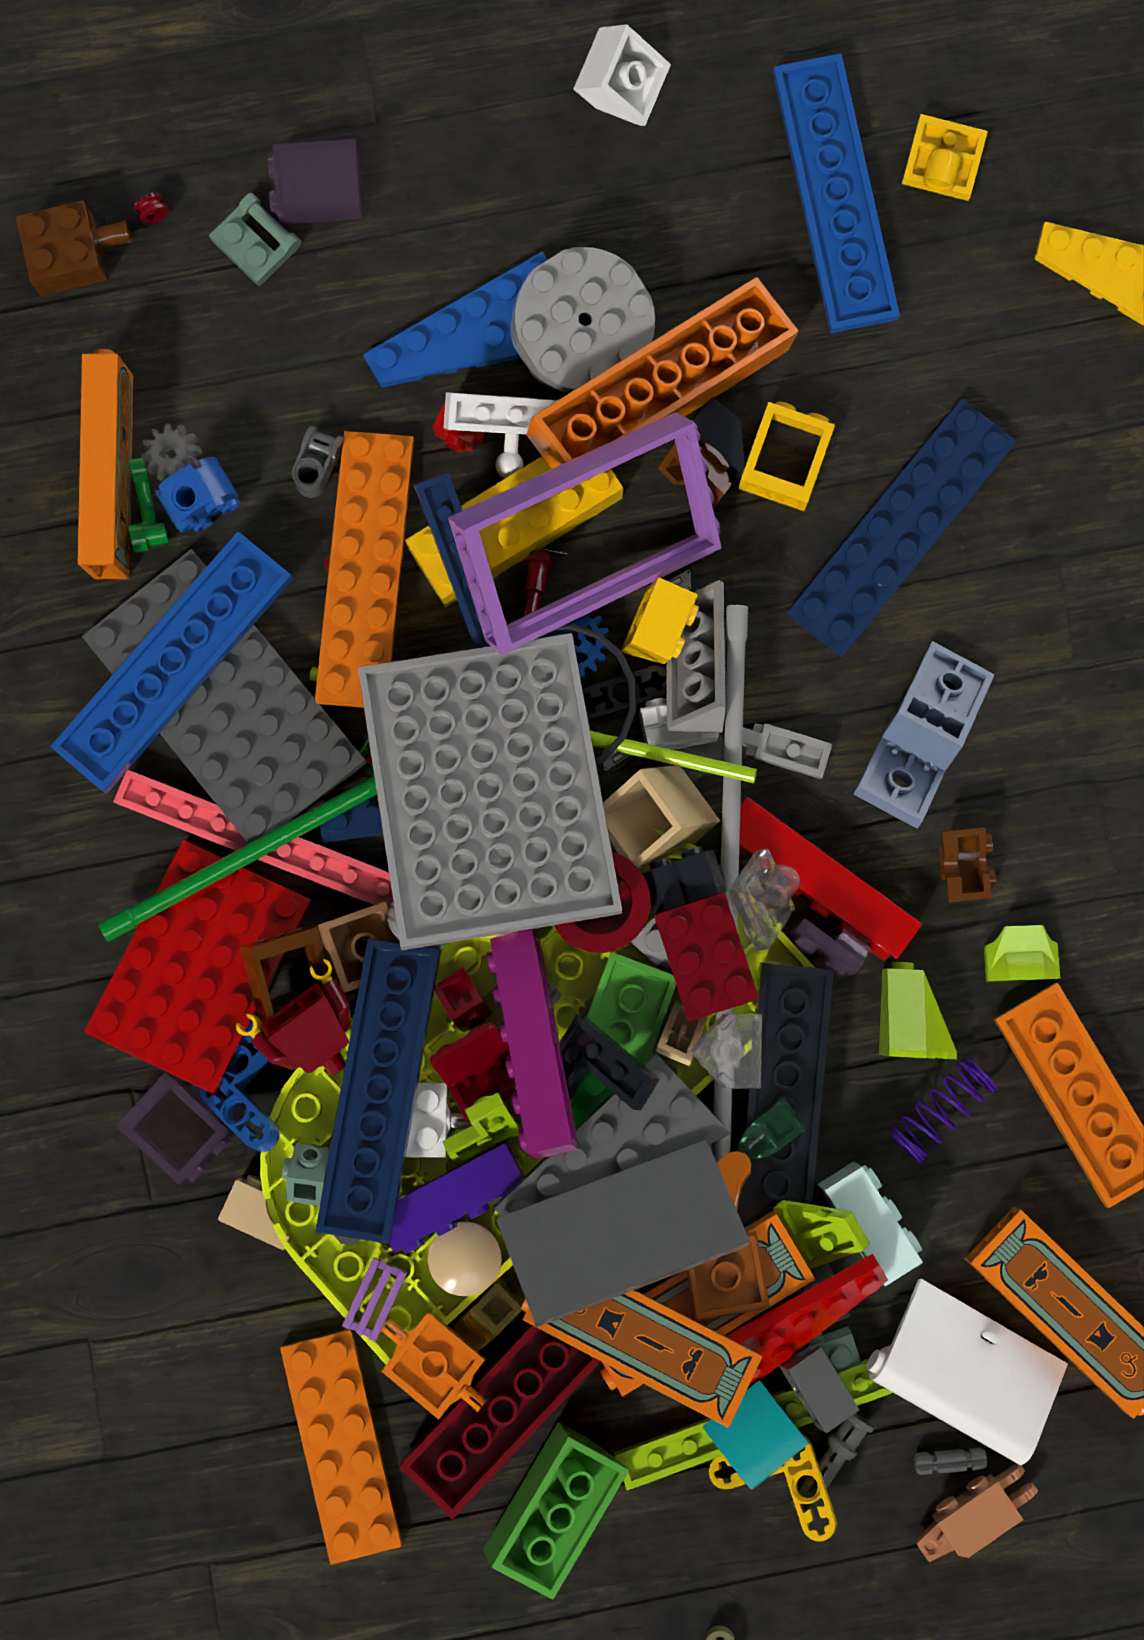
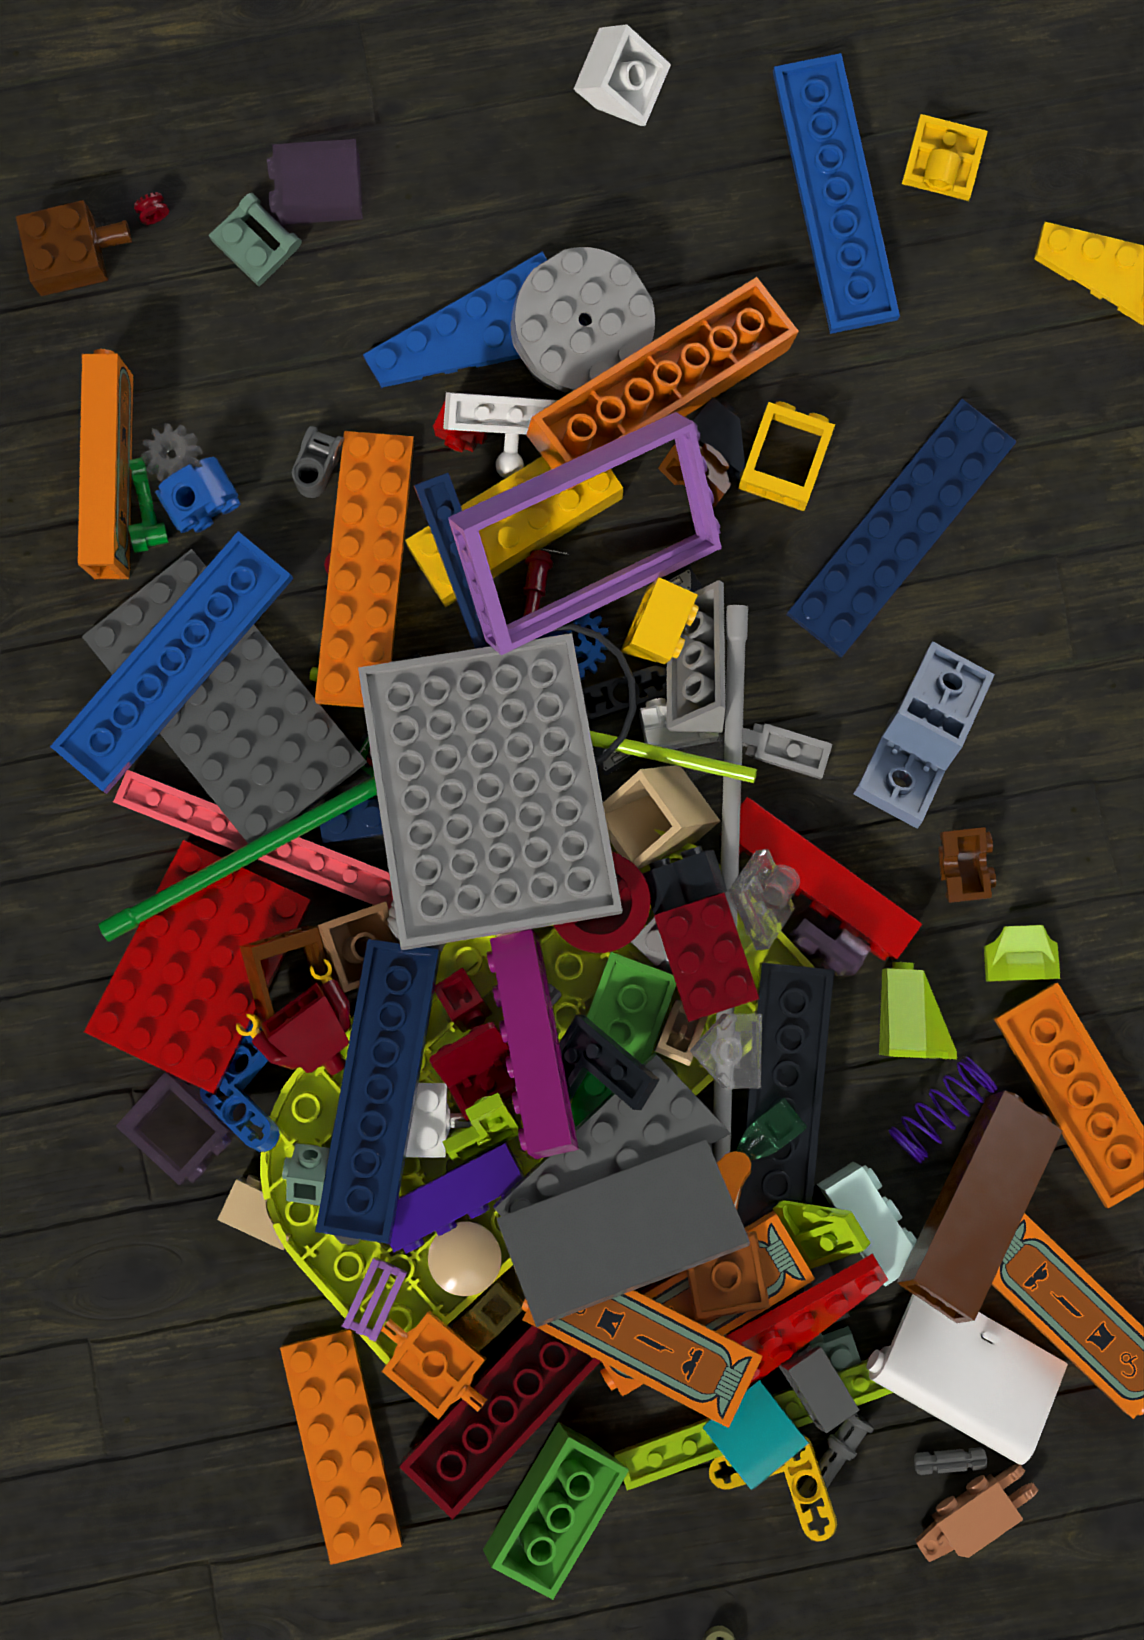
none -> reddish brown brick [897,1091,1062,1323]

